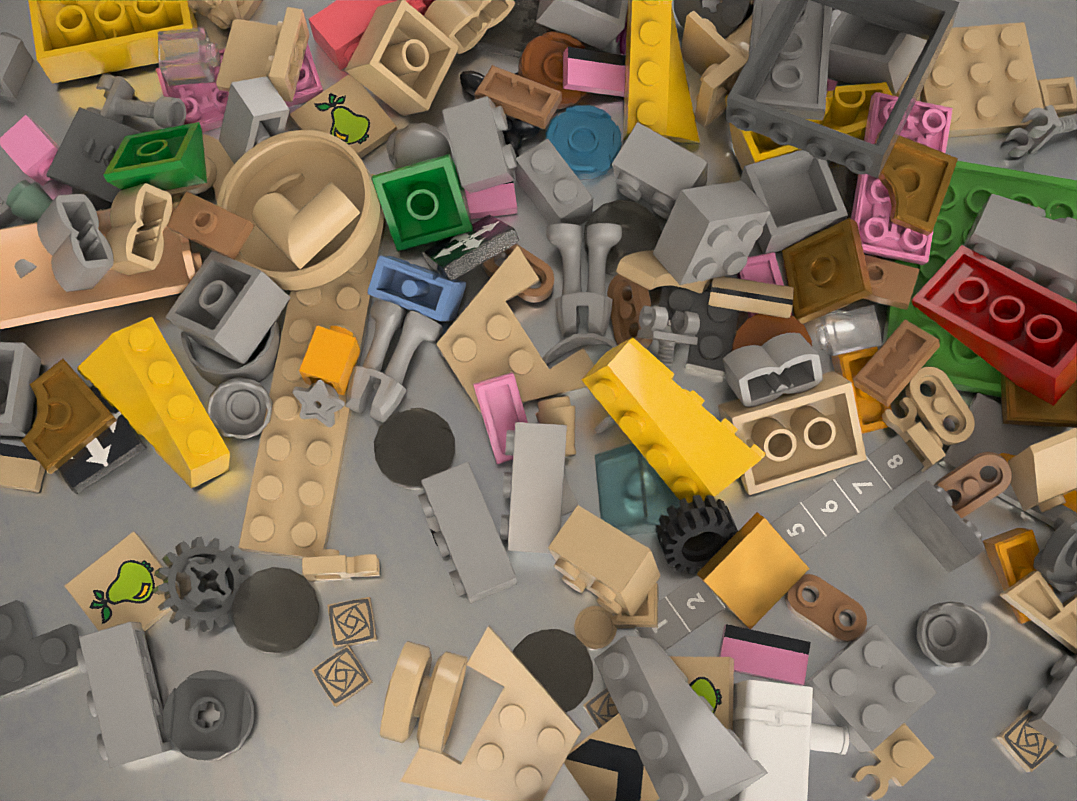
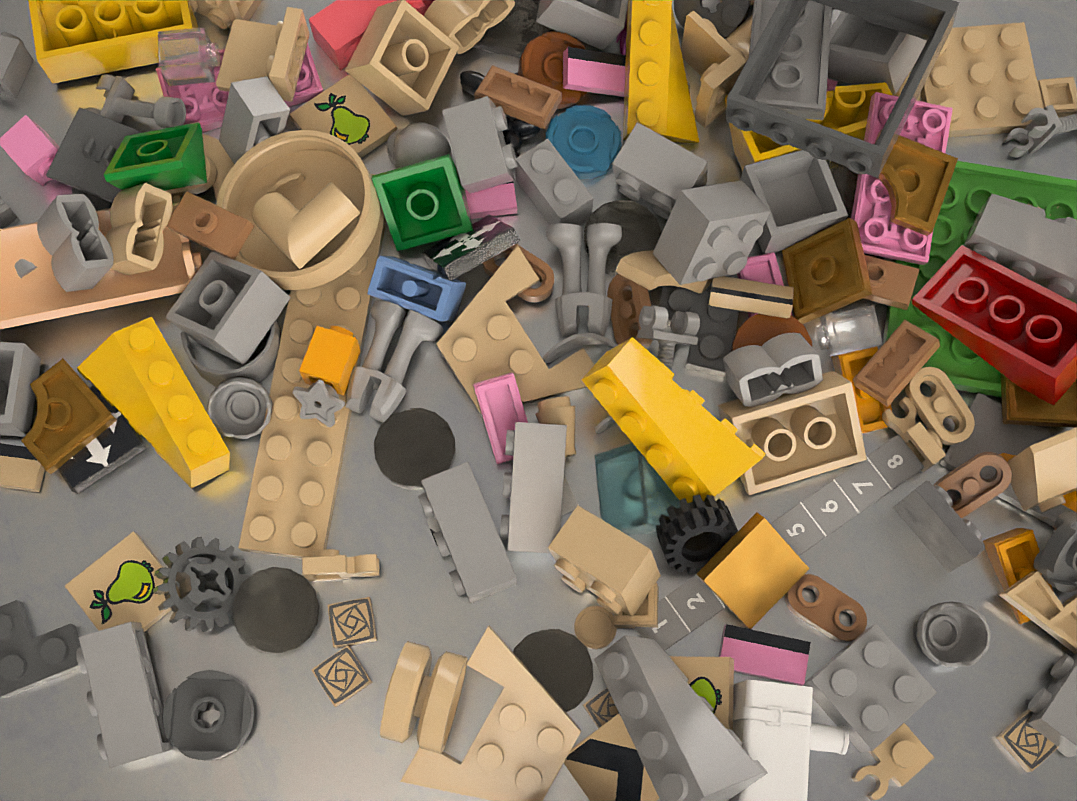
sand green cone [6,180,53,223] -> none

